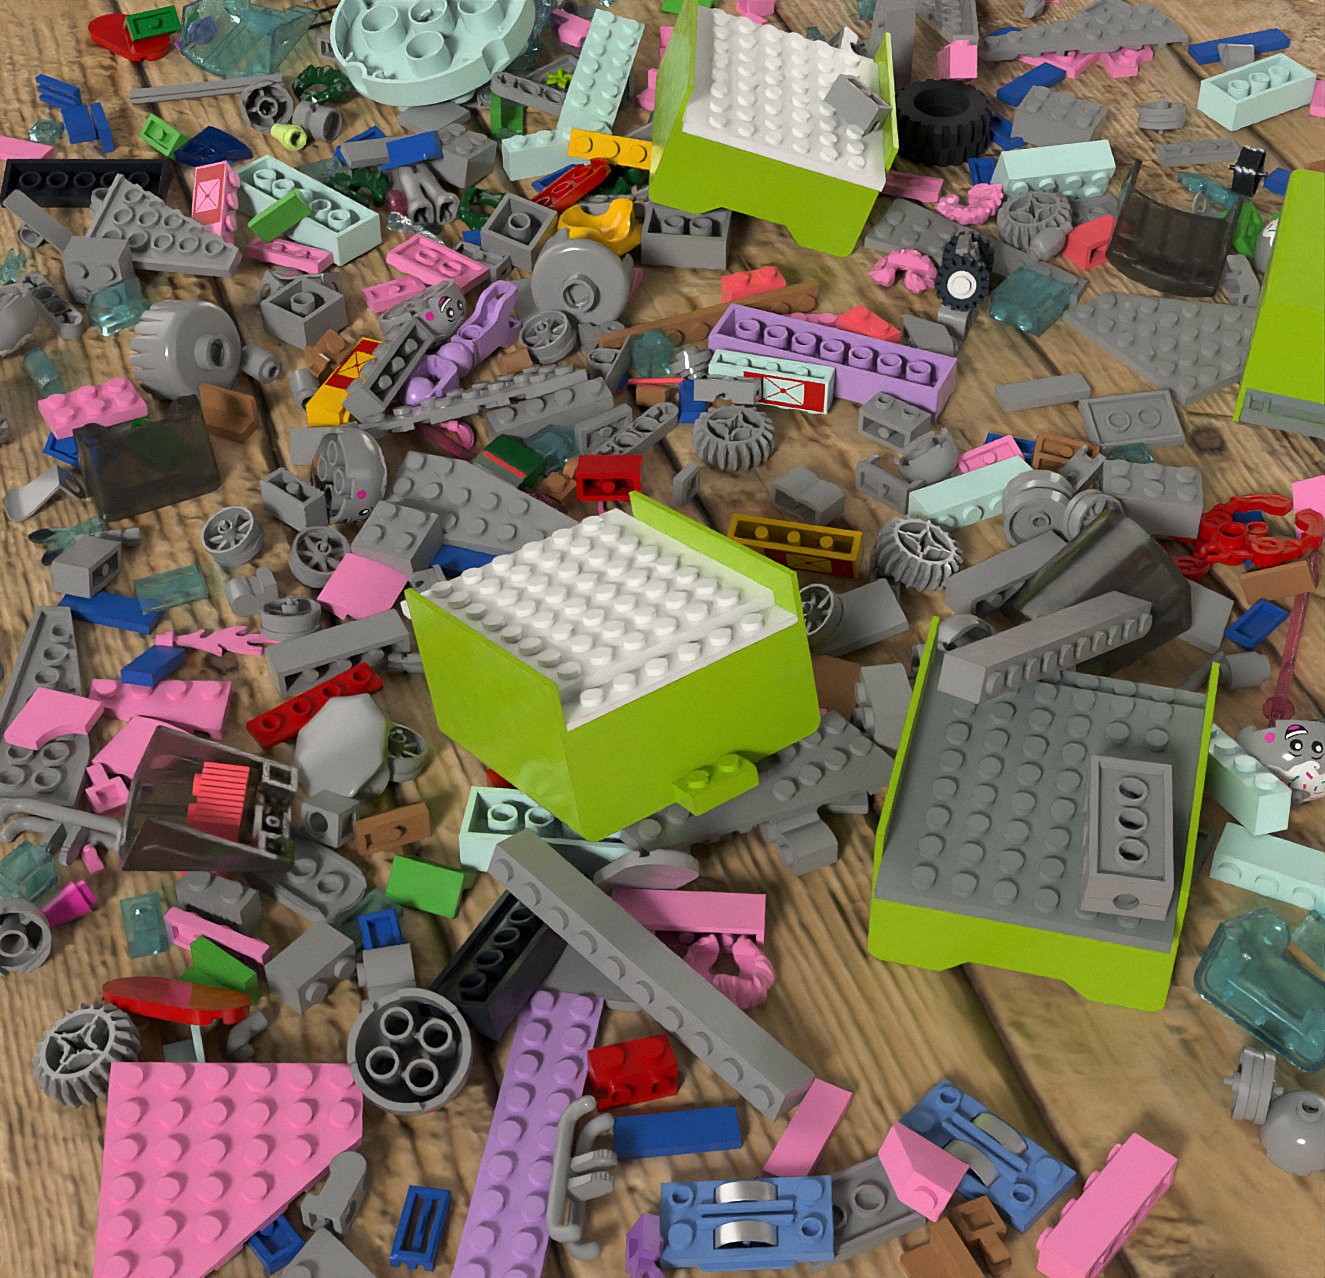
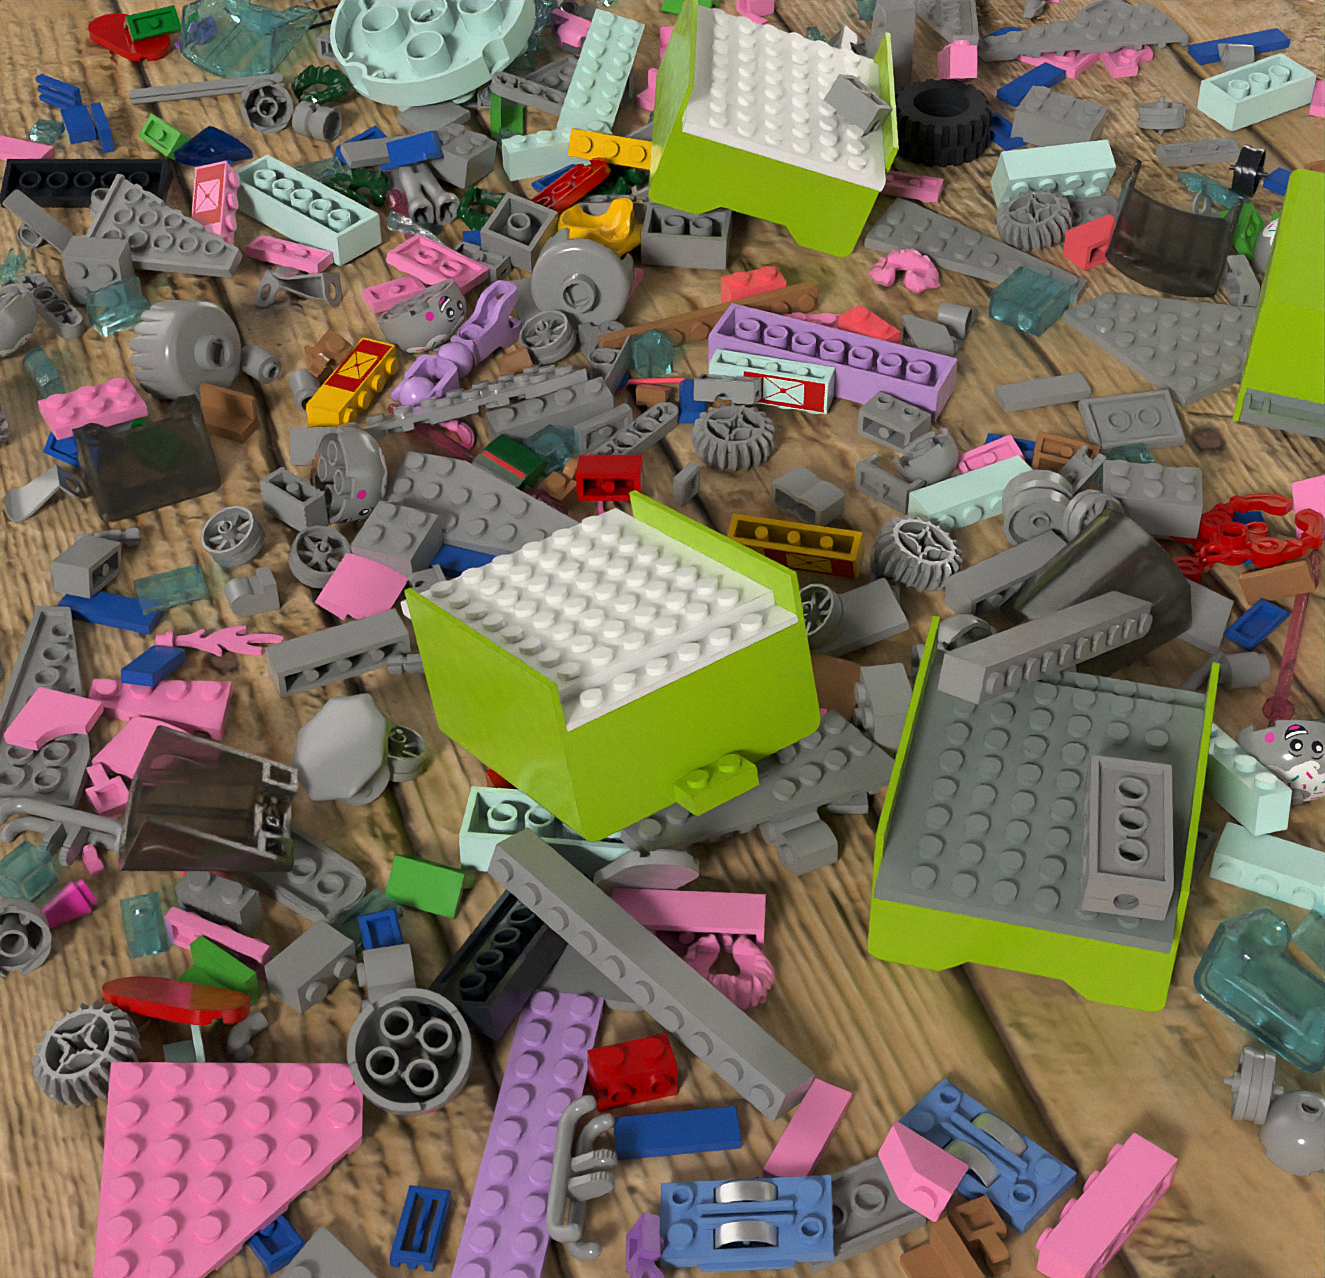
clear light blue piece [28,516,106,566] -> none
coral brick [187,762,250,846] -> none
red bracket [246,662,383,751] -> none
bright green panel [247,188,312,244] -> none
light grey wheel [259,596,322,642] -> none
light grey brick [260,276,348,351] -> none
yellowish green cone [271,123,307,151] -> none
light grey brick [300,790,360,848] -> none
light grey leg [300,1151,369,1240] -> none
light grey brick [342,316,435,423] -> none
medium nougat panel [353,802,431,857] -> none
lime plant [547,68,573,88] -> none
light grey plate [669,346,713,380] -> none
bright pink piece [934,182,1004,226] -> none
black plate [934,231,995,312] -> none
blue tile [968,158,996,186] -> none
light grey plant [1026,221,1073,263] -> none

